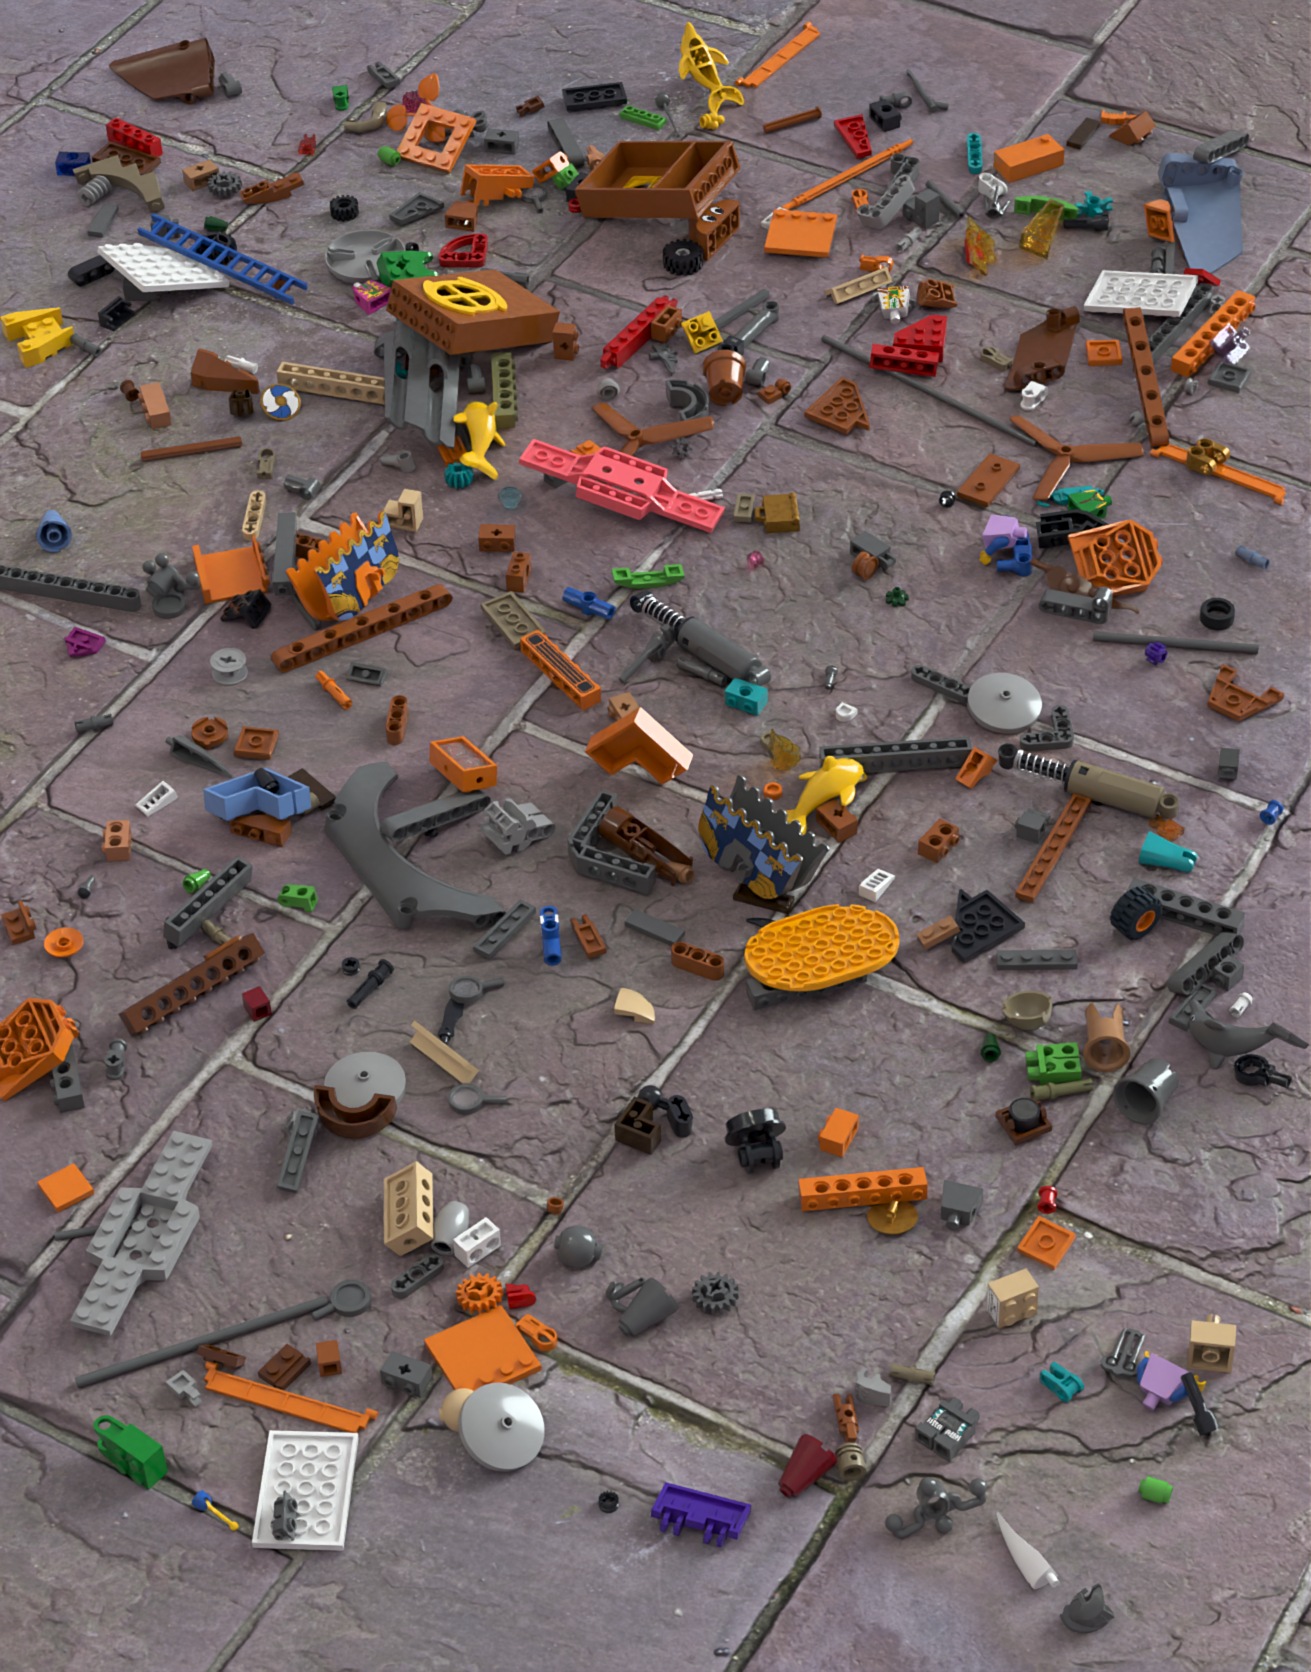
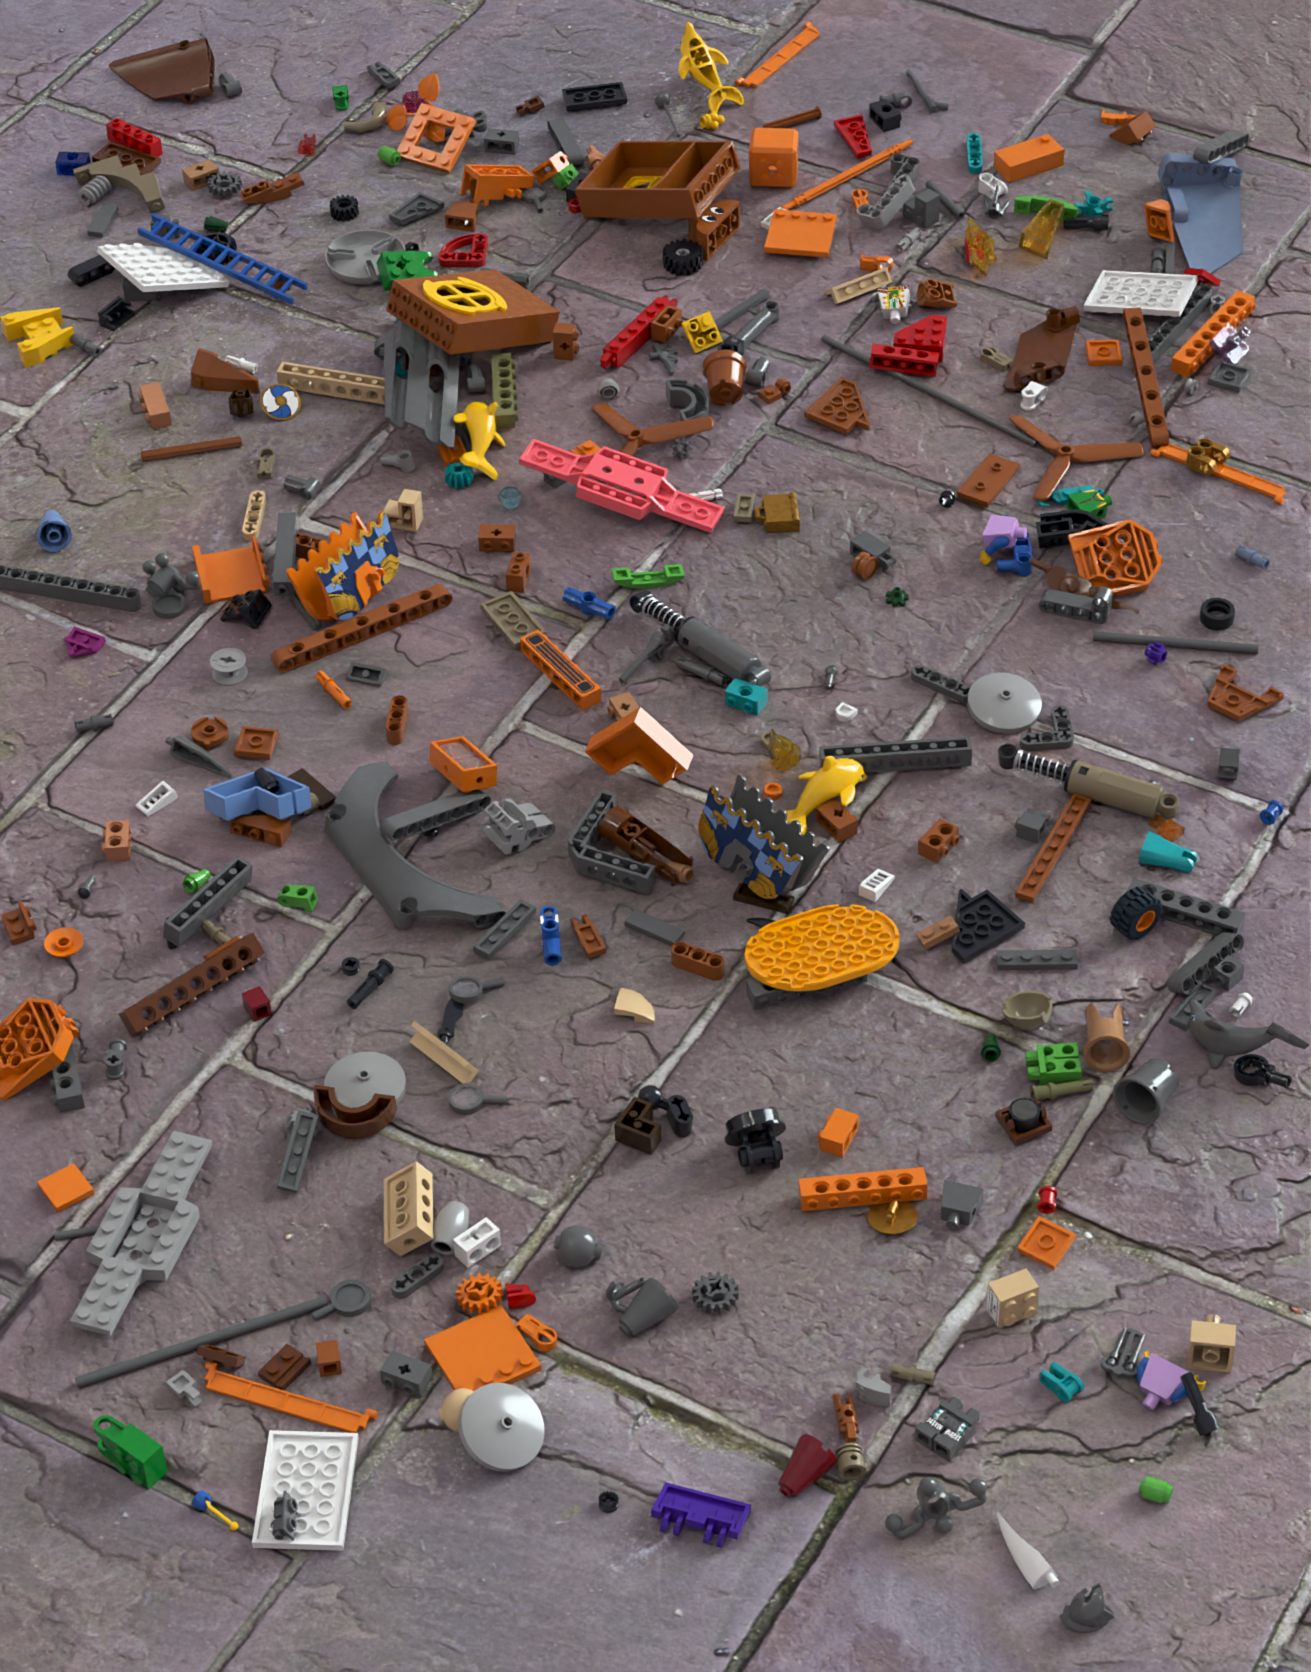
reddish brown bush [120,380,139,402] -> none
dark pink torso [353,280,391,315] -> none
dark orange hinge [546,1197,564,1216] -> none
bright green tile [619,106,667,130] -> none
clear pink bush [747,550,764,568] -> none
orange arch [955,746,997,789] -> none
dark brown tile [1066,117,1101,150] -> none
none -> orange plate [749,128,798,188]

